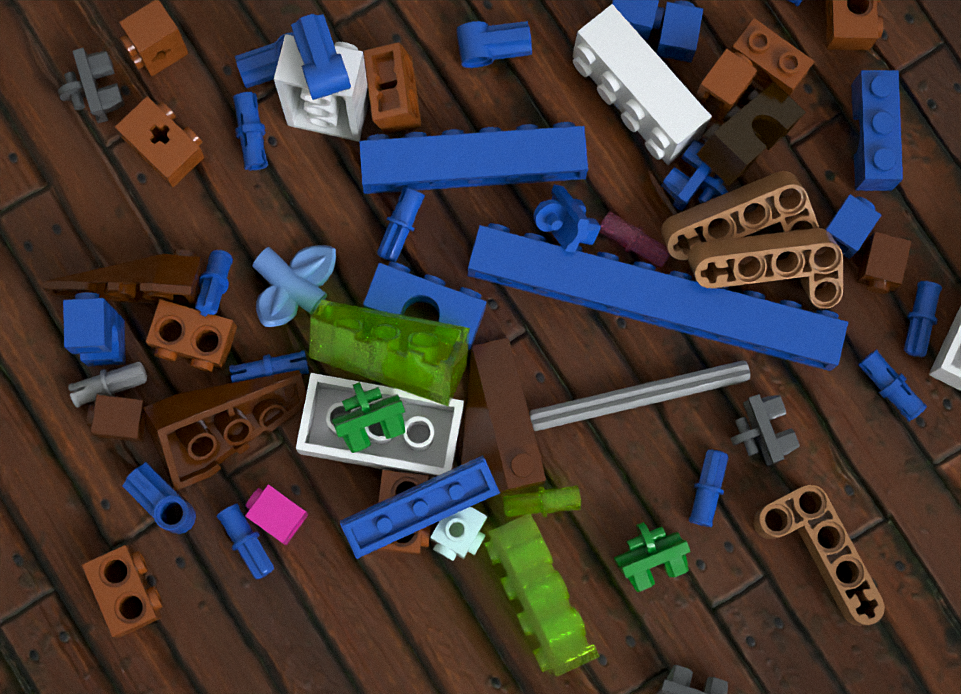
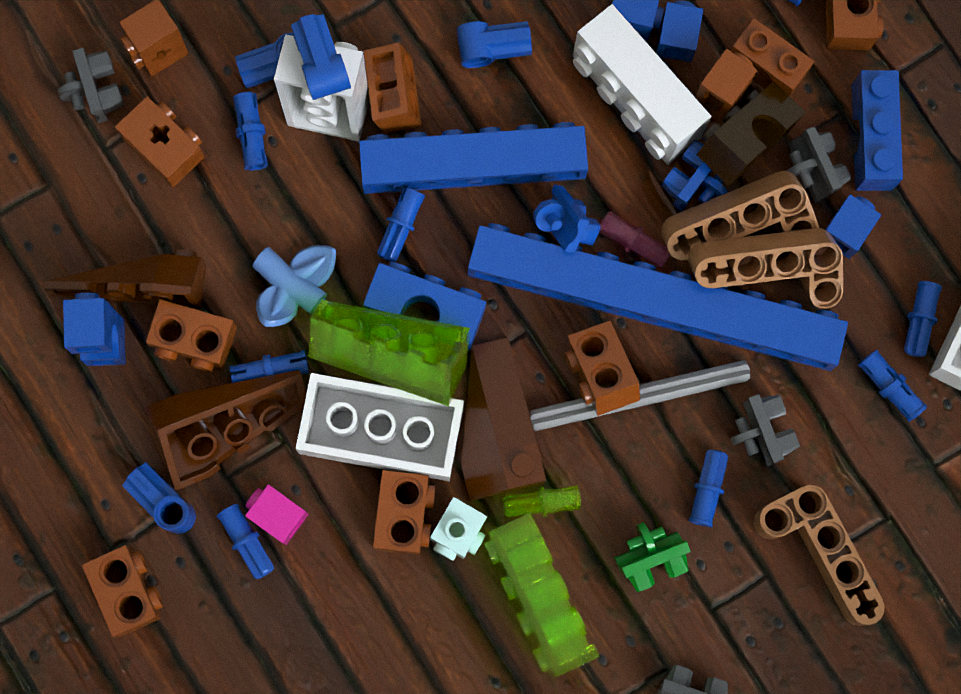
light grey axle [68,362,147,407] -> none
reddish brown brick [87,395,148,443] -> none
blue axle [195,250,233,317] -> none
green hips [332,382,406,453] -> none
blue tile [340,455,500,559] -> none
reddish brown brick [857,232,912,294] -> none
none -> dark orange brick [564,321,640,416]
none -> dark grey hips [787,127,851,203]

